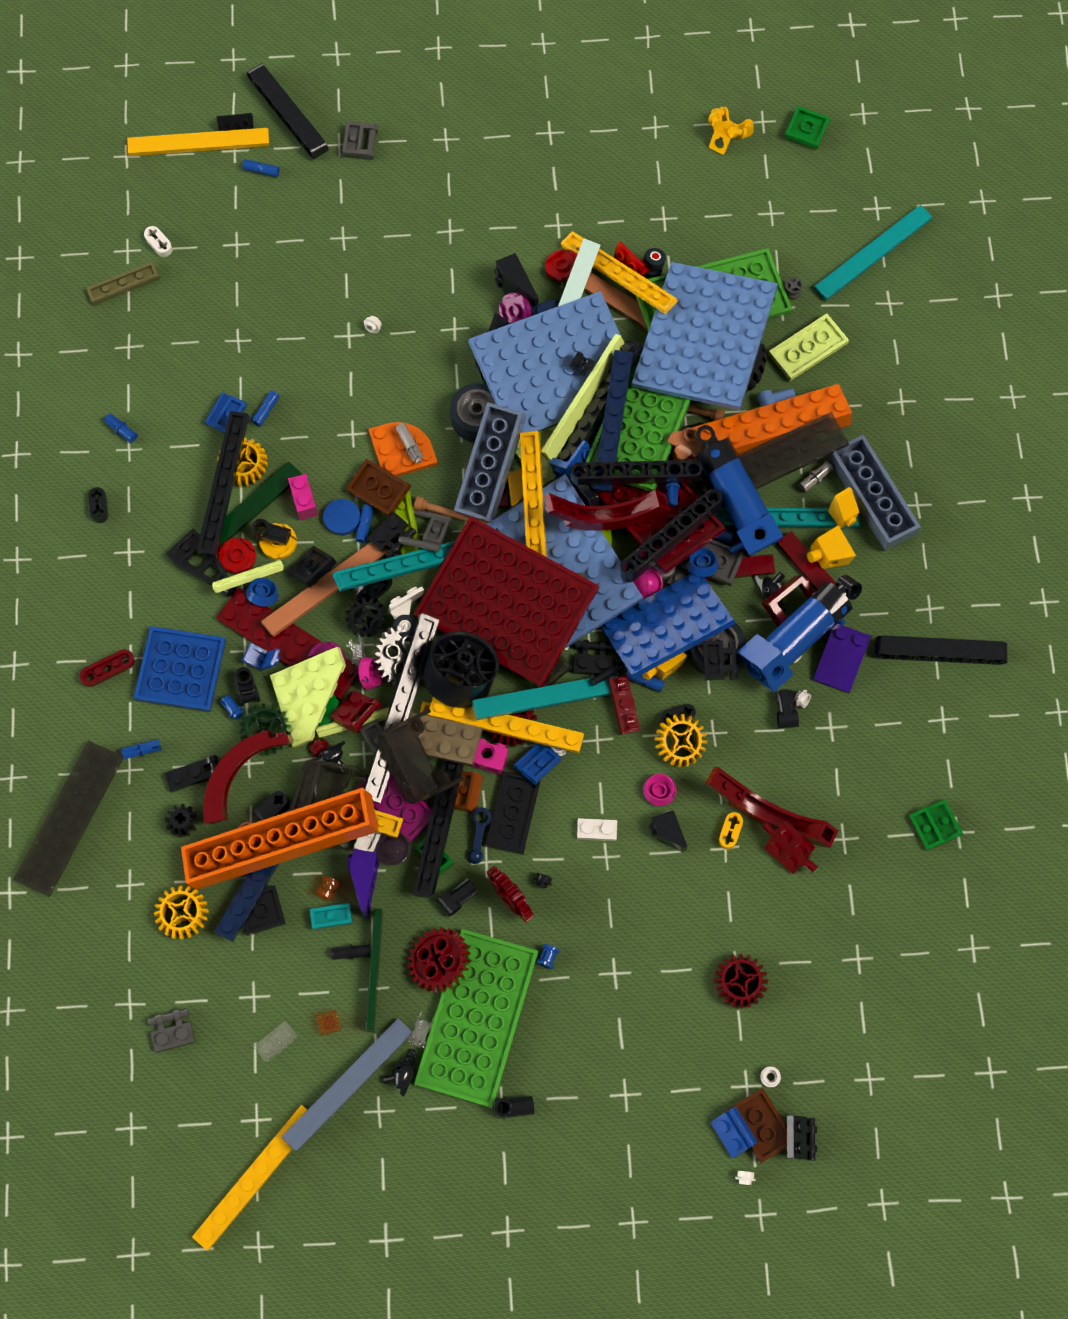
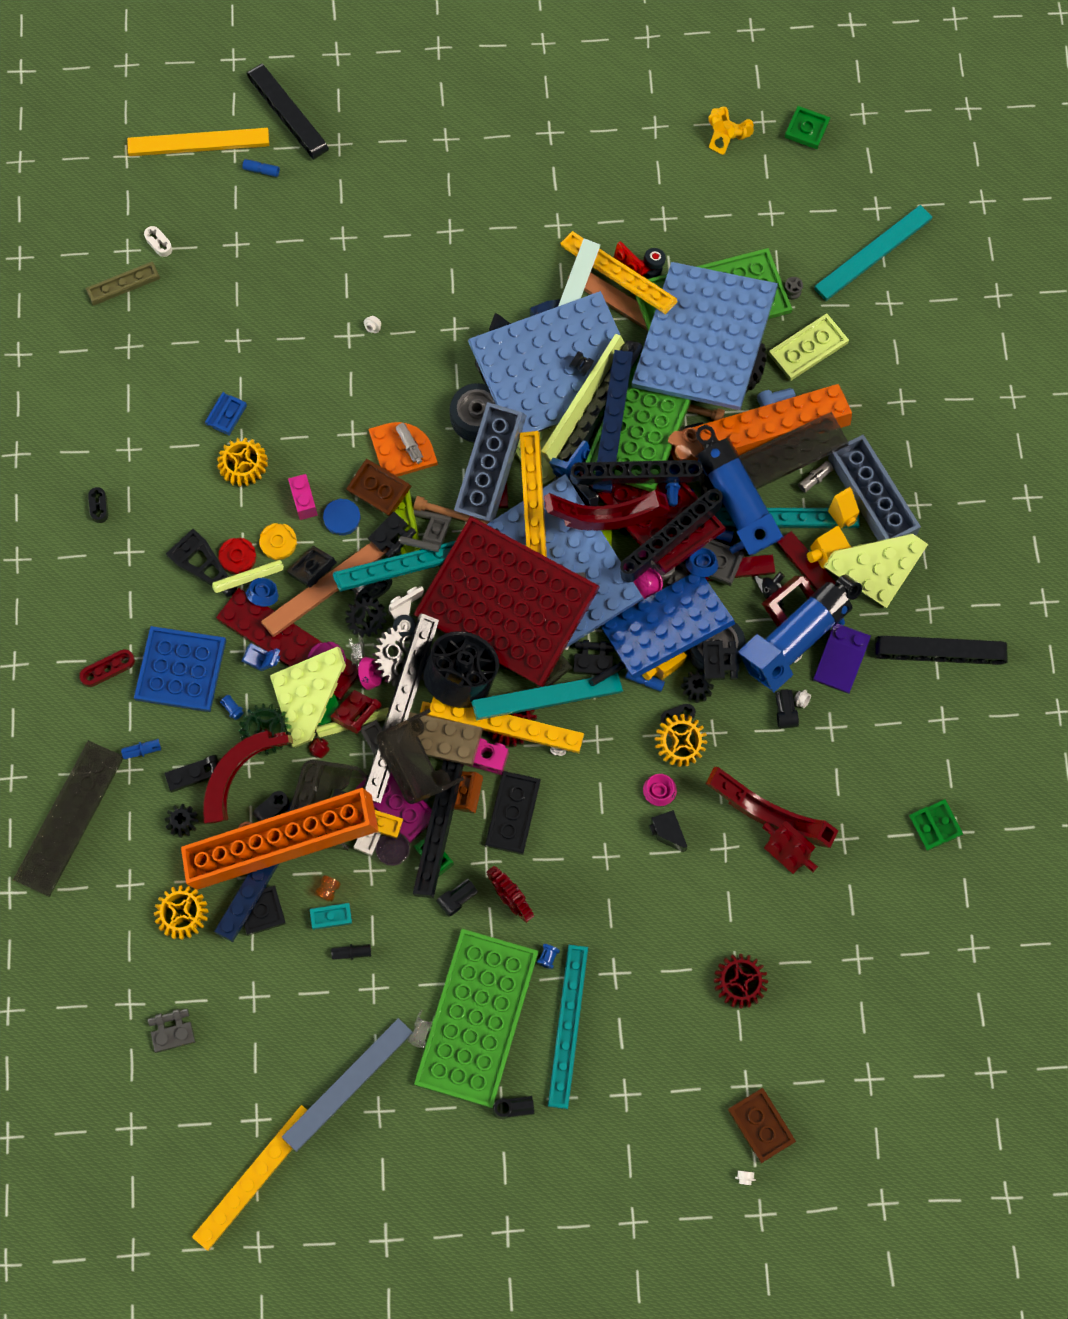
blue axle [104,413,138,443] -> none
black plate [196,411,250,557] -> none
black hinge [216,113,254,131] -> none
dark green tile [219,462,302,549] -> none
black piece [235,667,261,706] -> none
blue piece [252,390,280,427] -> none
black piece [252,519,291,546] -> none
clear plate [253,1021,298,1063] -> none
black piece [305,740,348,773] -> none
clear orange plate [316,1010,342,1036] -> none
dark grey plate [342,122,378,160] -> none
dark purple slope [347,849,380,919] -> none
blue piece [355,505,374,543] -> none
dark green tile [365,909,383,1032] -> none
black piece [383,1049,416,1096] -> none
dark red gear [407,927,471,993] -> none
dark blue piece [468,807,492,864] -> none
black slope [494,253,538,307] -> none
magenta tile [499,292,532,323] -> none
yellow slope [507,470,524,508] -> none
blue plate [514,743,561,785] -> none
black plate [533,873,552,888] -> none
red tile [545,250,577,282] -> none
white plate [577,818,617,841] -> none
dark red plate [608,675,641,735] -> none
blue plate [710,1106,758,1159] -> none
yellow beam [719,812,743,850] -> none
white plate [760,1067,781,1087] -> none
black plate [787,1115,817,1161] -> none
none -> teal tile [548,945,588,1110]
none -> black gear [681,670,714,703]
none -> yellowish green plate [823,534,928,608]

